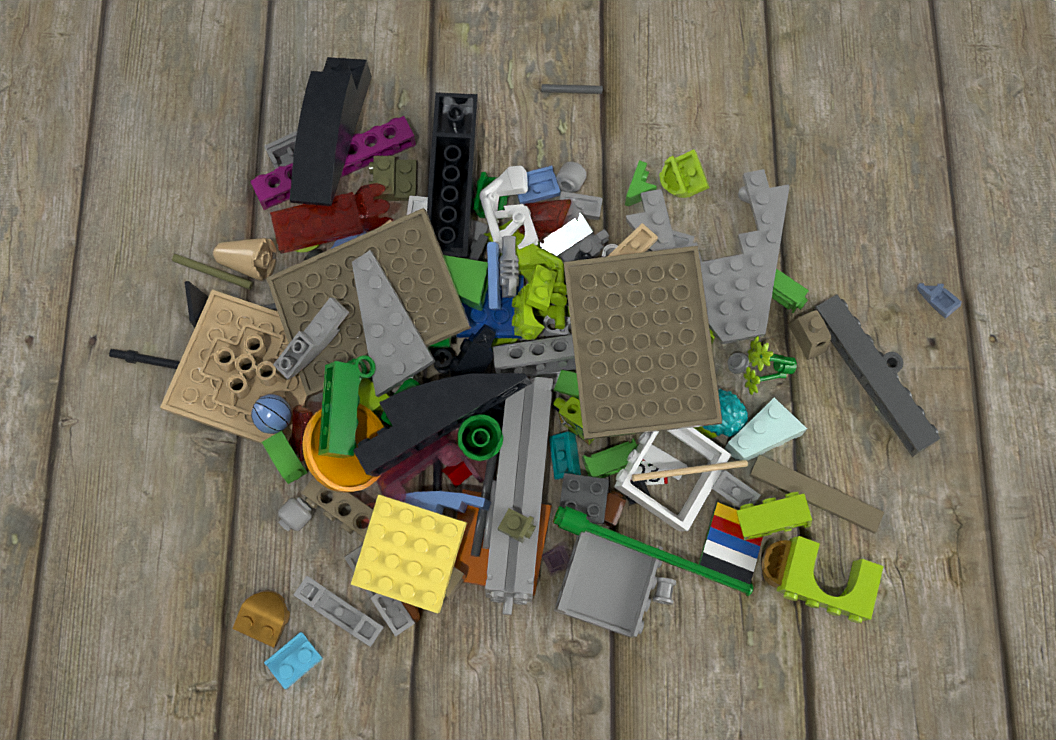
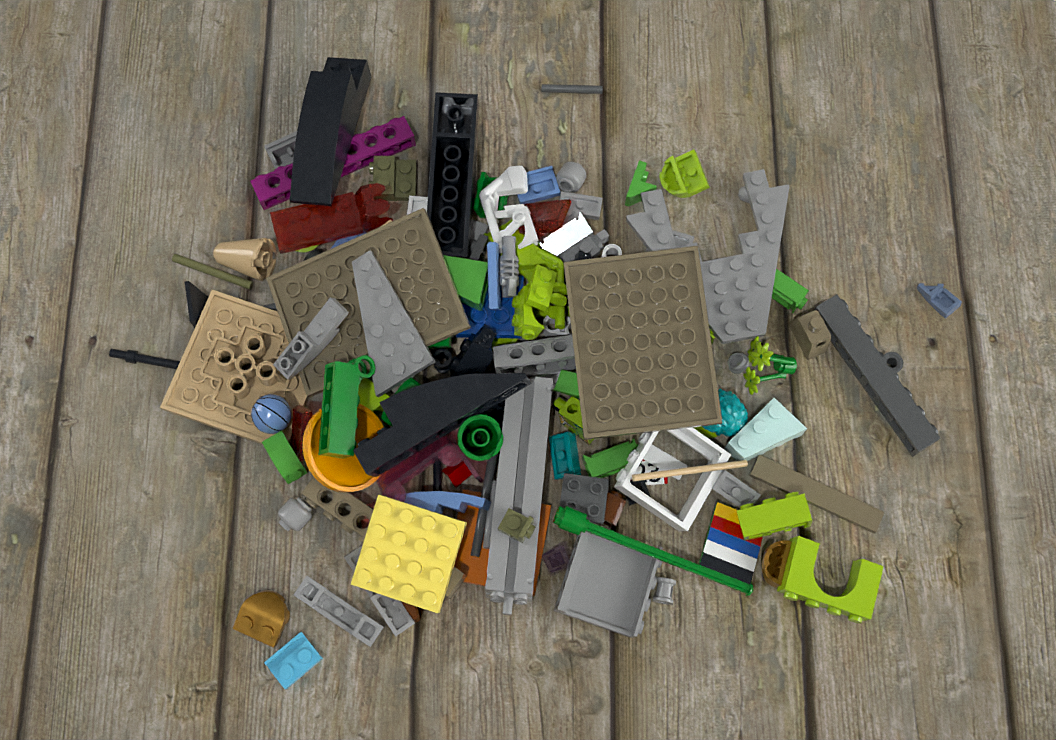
tan plate [607,223,658,257] -> none

